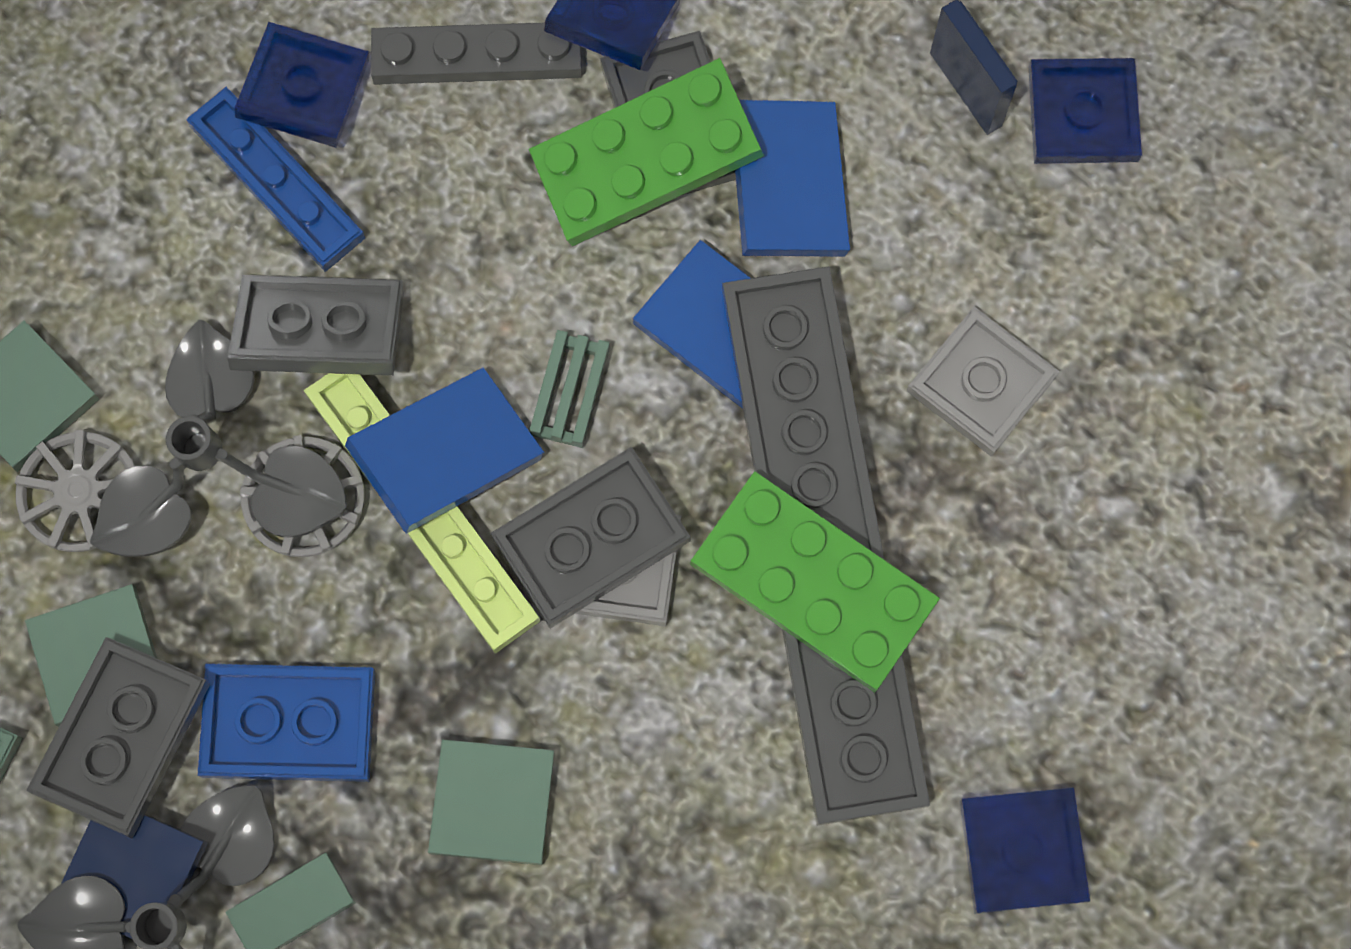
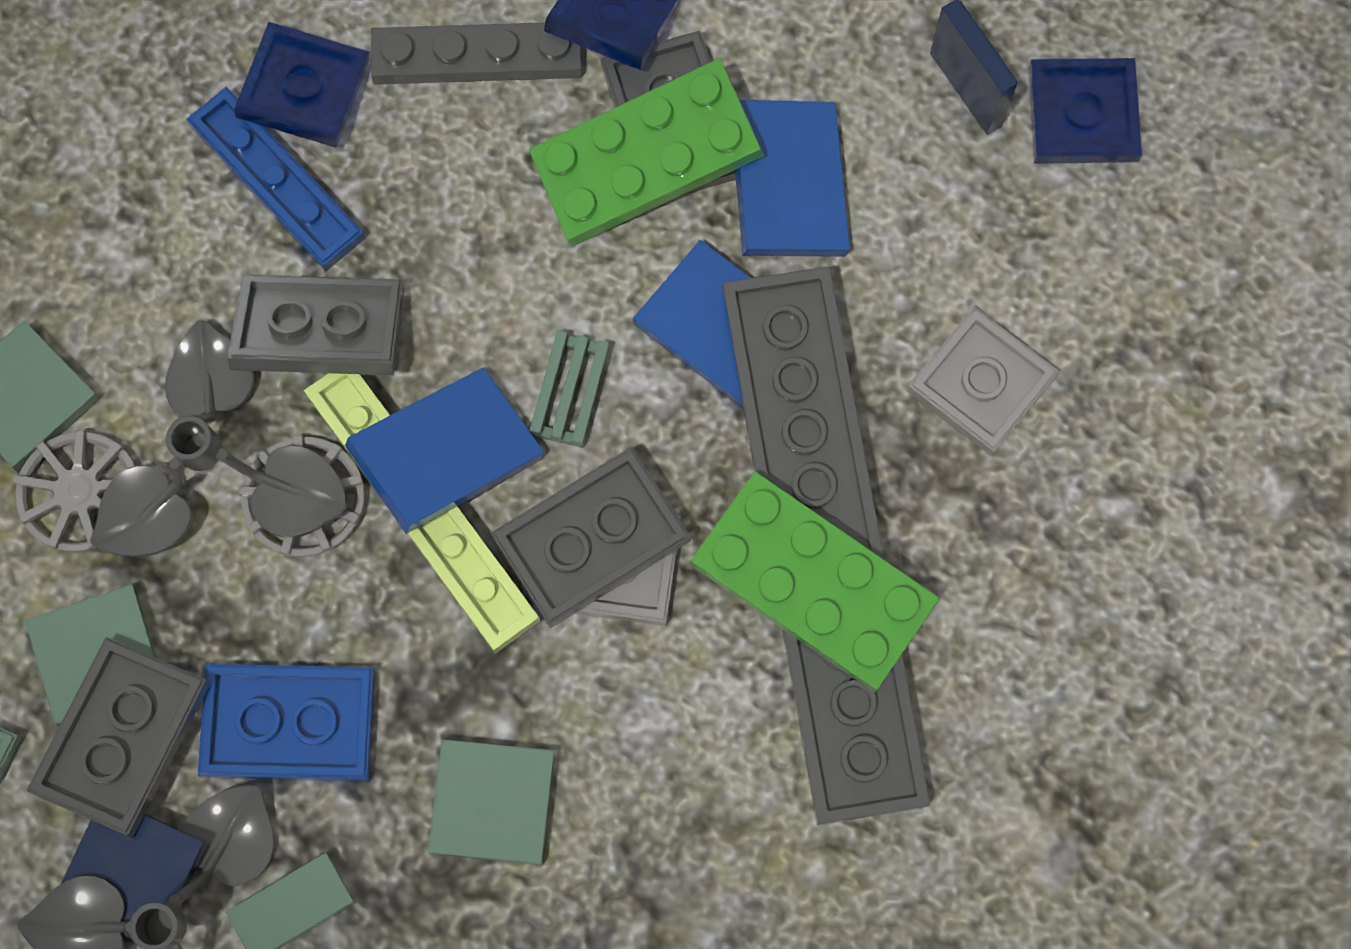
clear blue tile [960,787,1090,914] -> none

